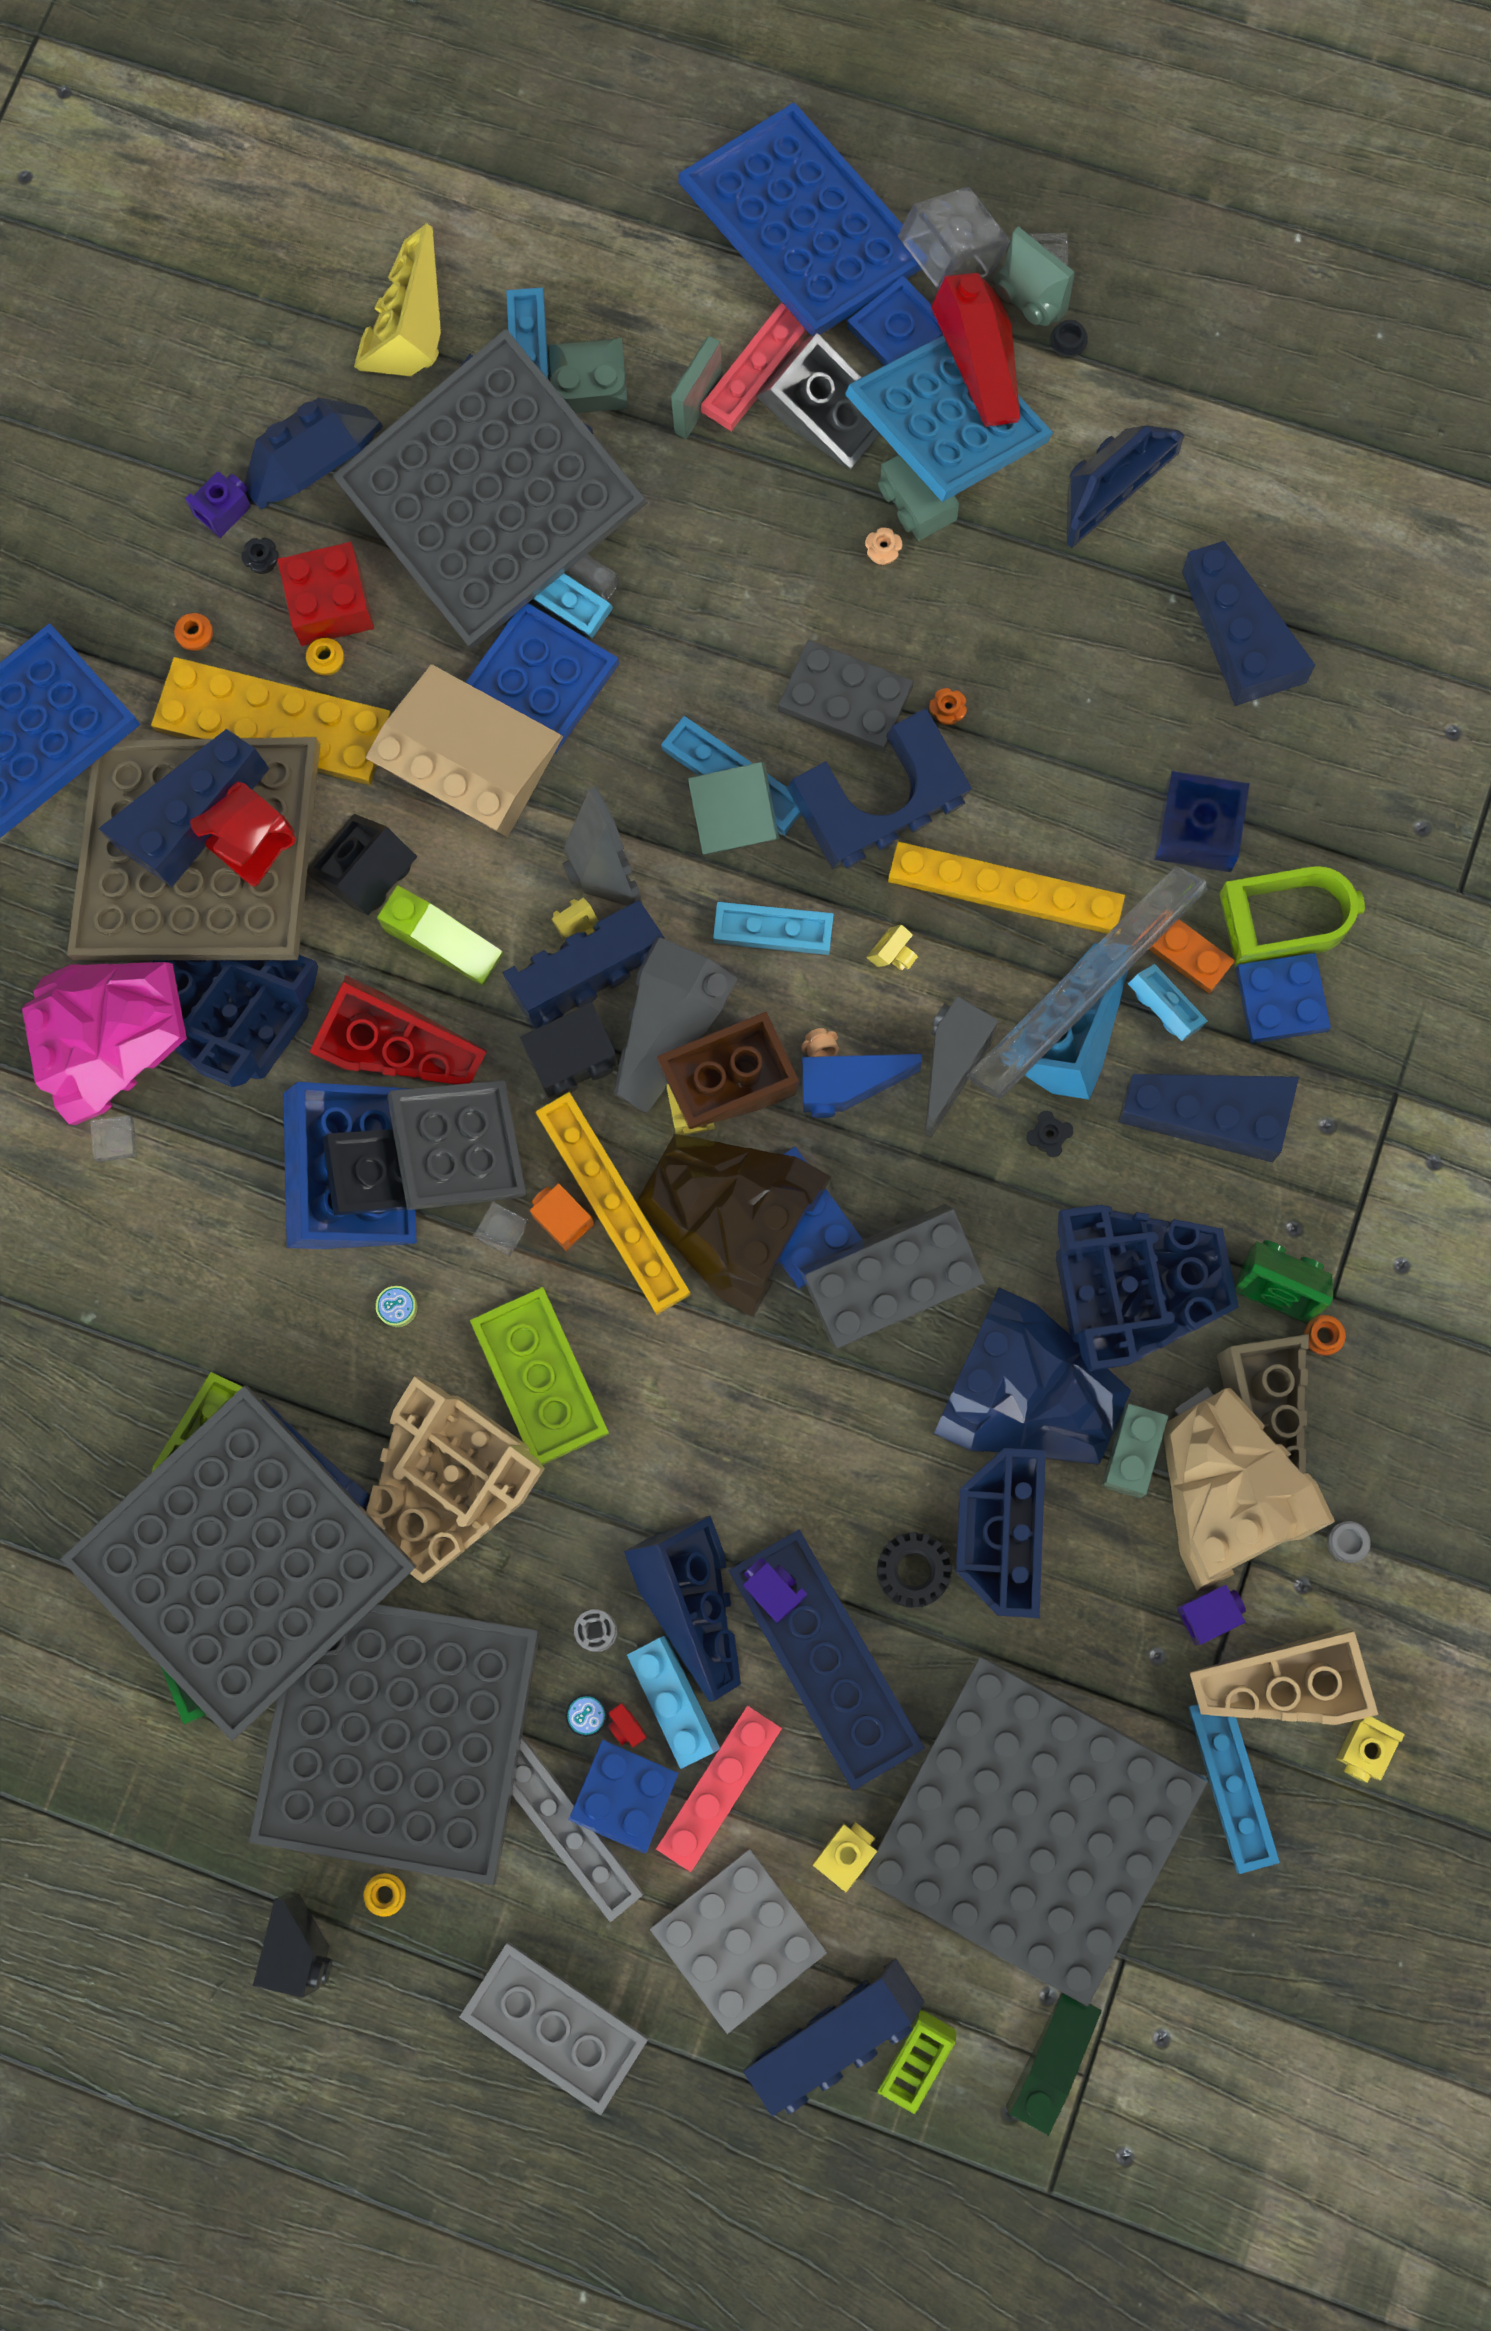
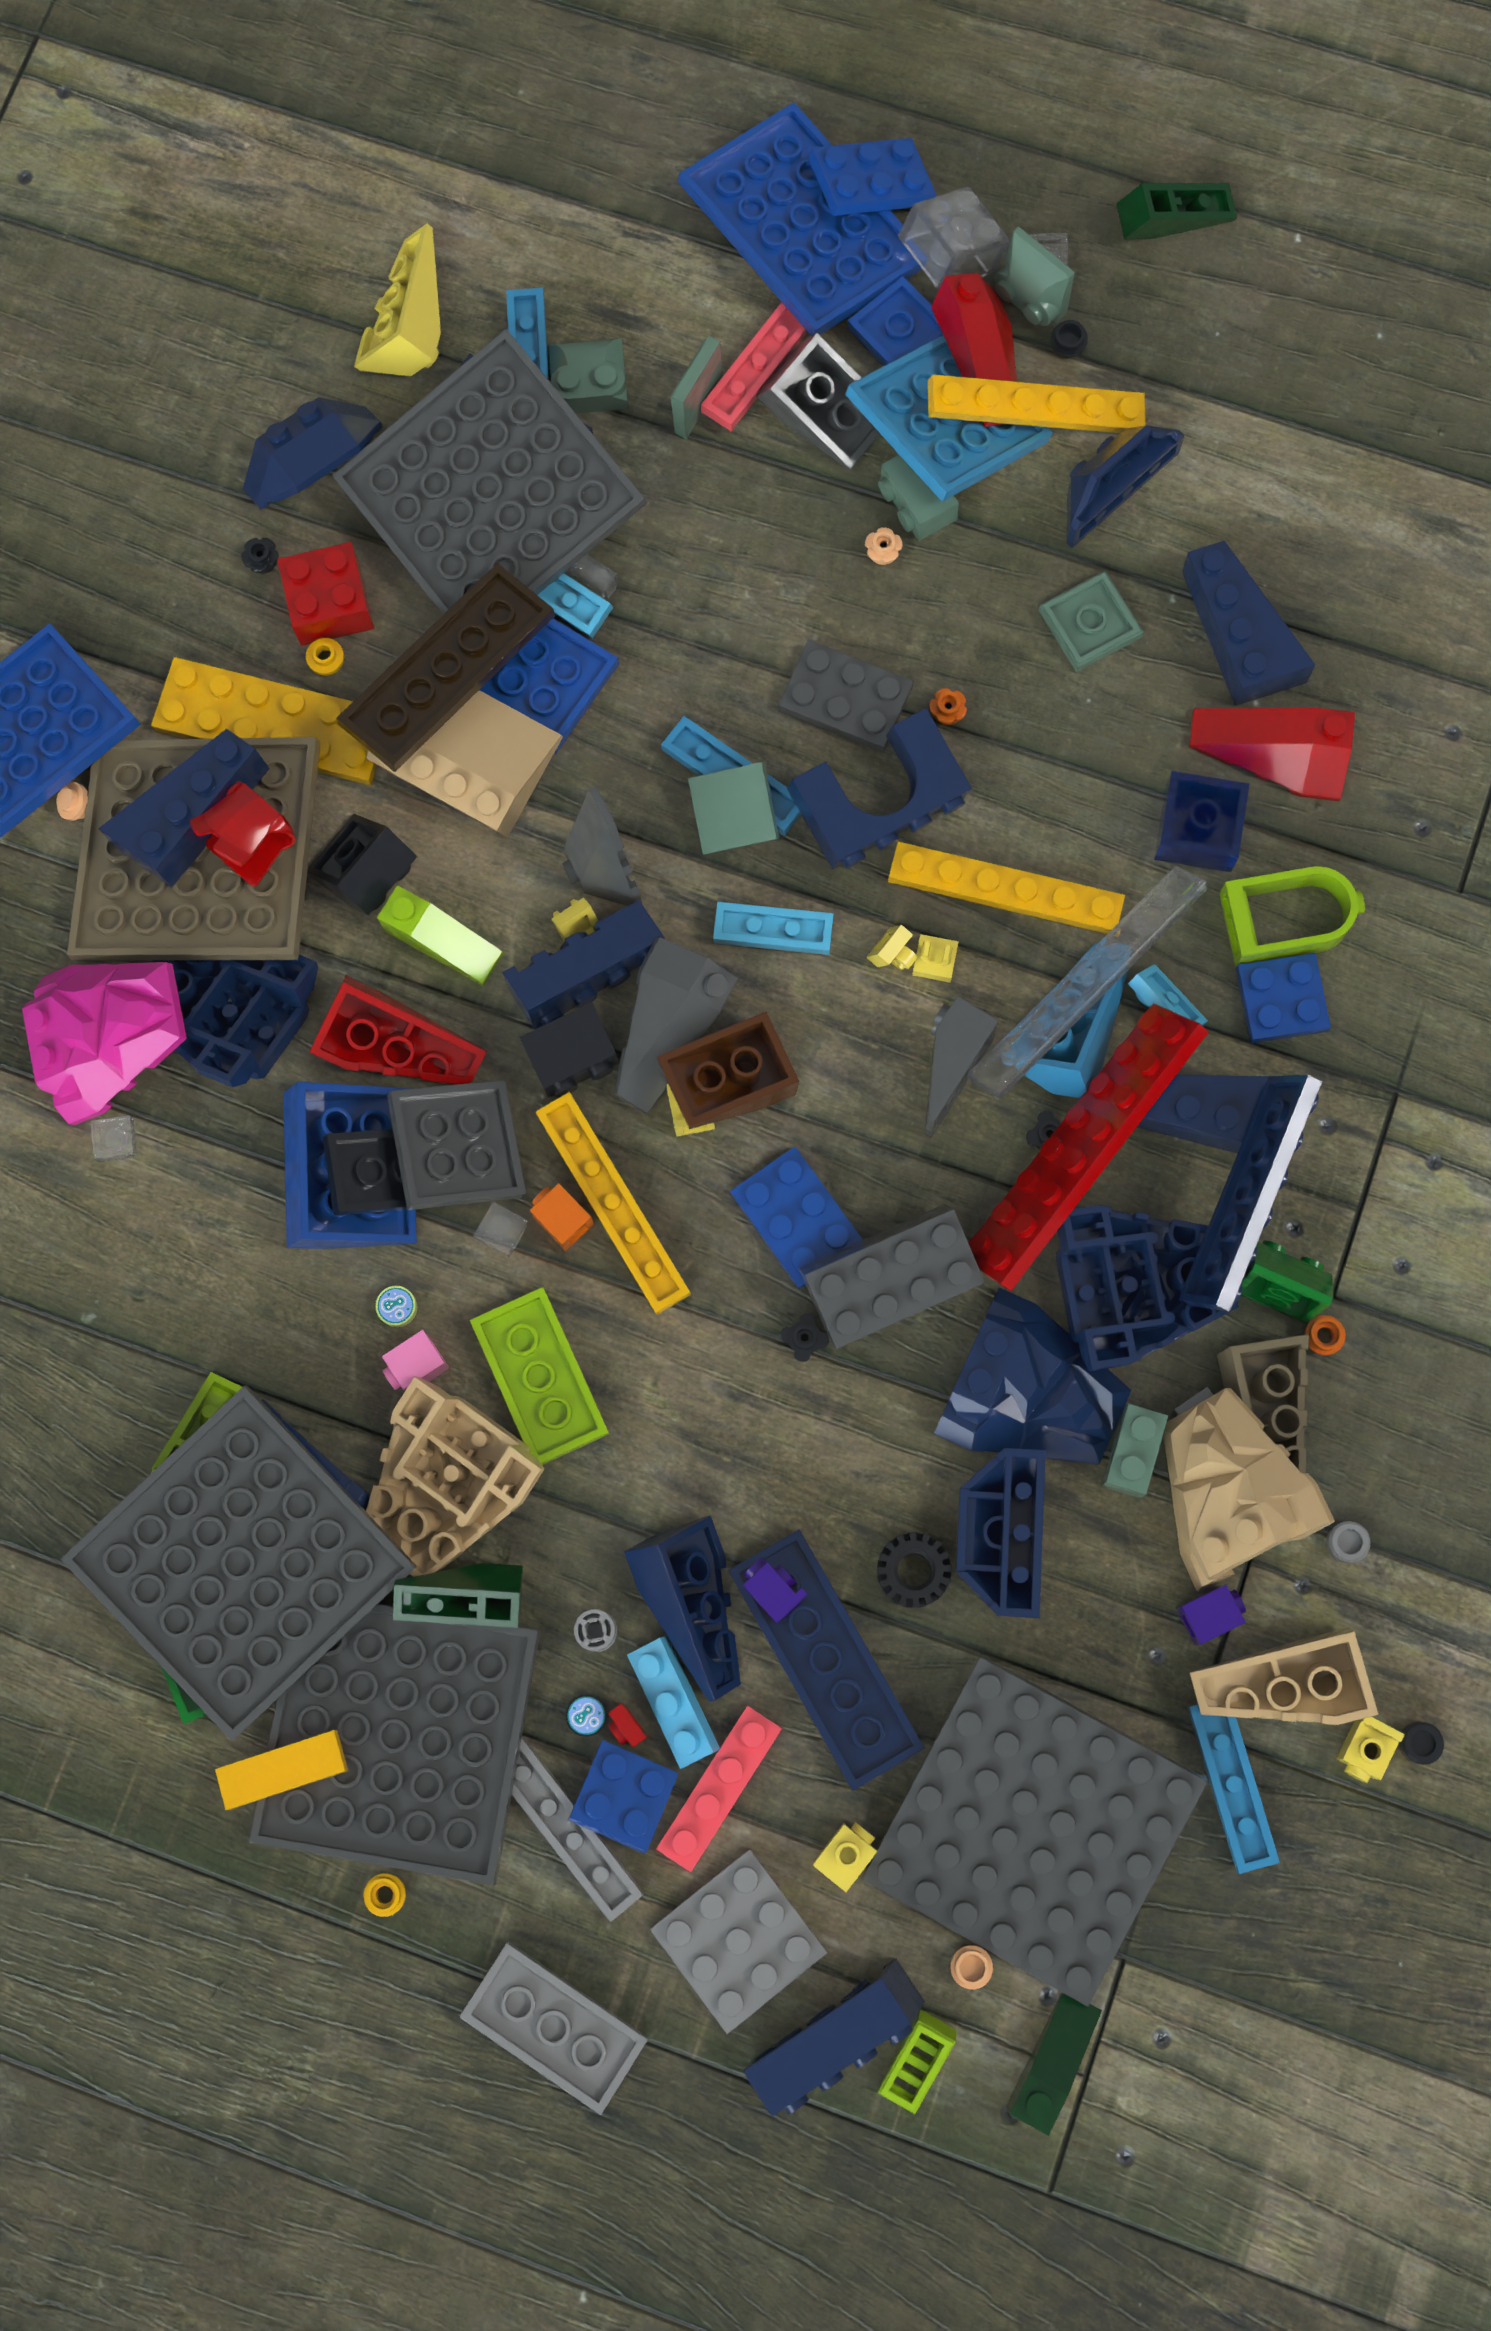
orange plate [174,613,213,651] -> none
dark purple brick [185,471,251,538] -> none
black slope [253,1893,332,1998] -> none
dark brown wedge [636,1134,832,1316] -> none
light nougat plate [801,1028,839,1057] -> none
blue slope [802,1054,922,1118] -> none
orange plate [1147,914,1235,995] -> none
none -> light nougat plate [56,782,88,821]
none -> yellow tile [215,1730,348,1810]
none -> dark brown plate [336,563,555,772]
none -> bright pink brick [382,1330,449,1391]
none -> dark green slope [393,1563,523,1628]
none -> black plate [781,1314,829,1362]
none -> blue plate [809,138,936,216]
none -> light yellow tile [912,934,959,983]
none -> yellow plate [928,375,1145,433]
none -> light nougat plate [950,1945,993,1990]
none -> red plate [968,1003,1209,1291]
none -> sand green tile [1038,571,1144,672]
none -> dark green slope [1116,183,1237,239]
none -> dark blue plate [1179,1075,1322,1312]
none -> red wedge [1189,707,1355,802]
none -> black tile [1399,1722,1444,1765]

